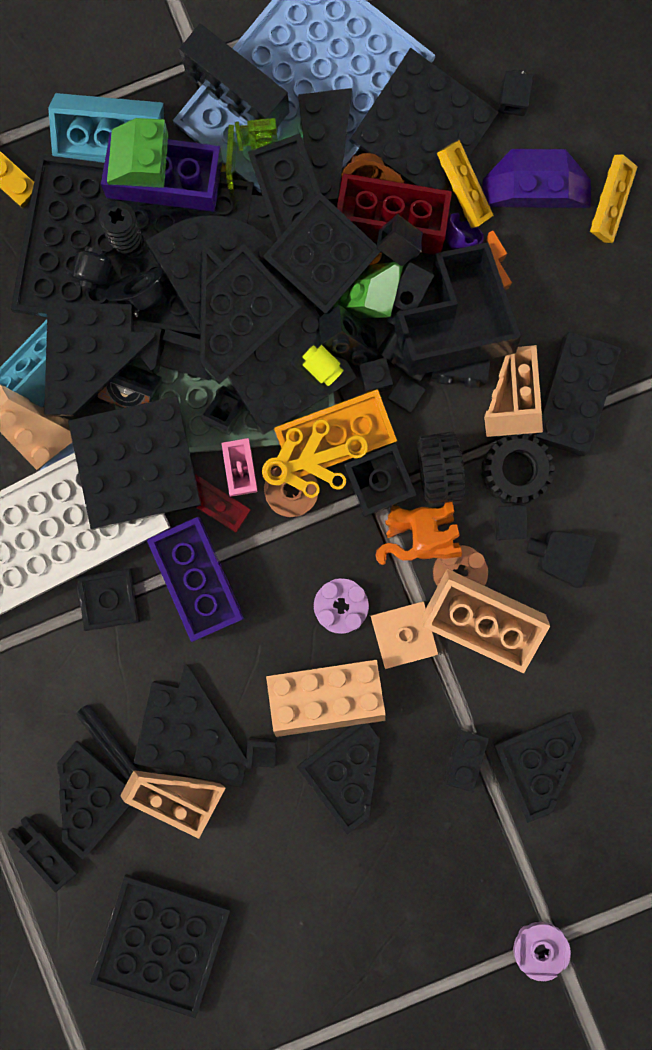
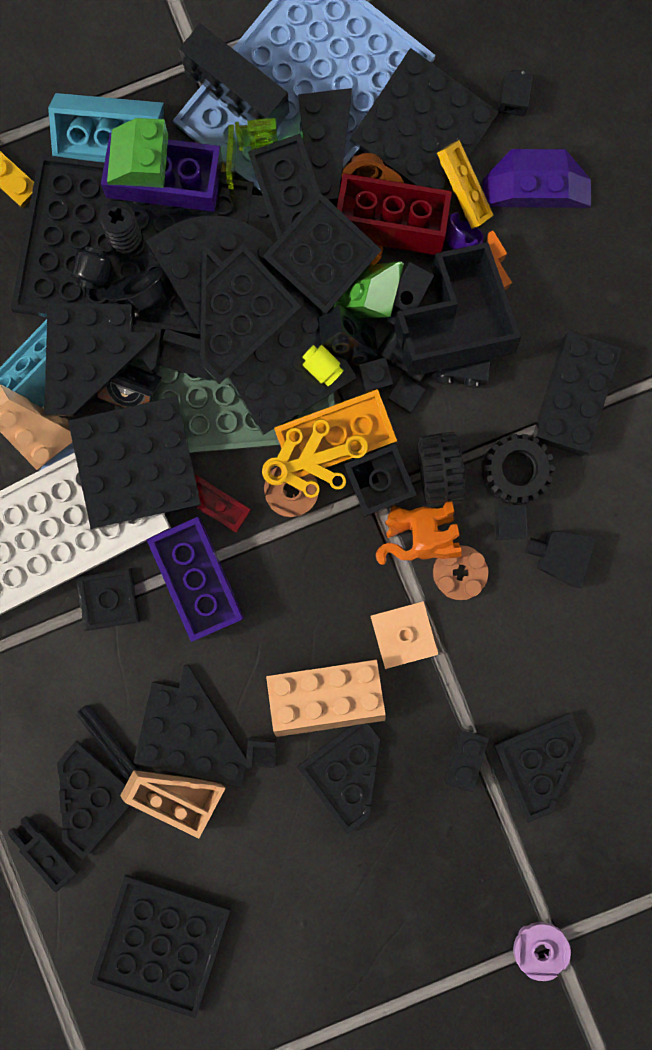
black slope [201,385,244,436] -> none
bright pink slope [221,438,258,497] -> none
lavender plate [314,579,369,633] -> none
black brick [376,214,423,266] -> none
light nougat brick [422,569,550,673] -> none
light nougat wedge [484,345,543,437] -> none
yellow plate [590,155,637,243] -> none

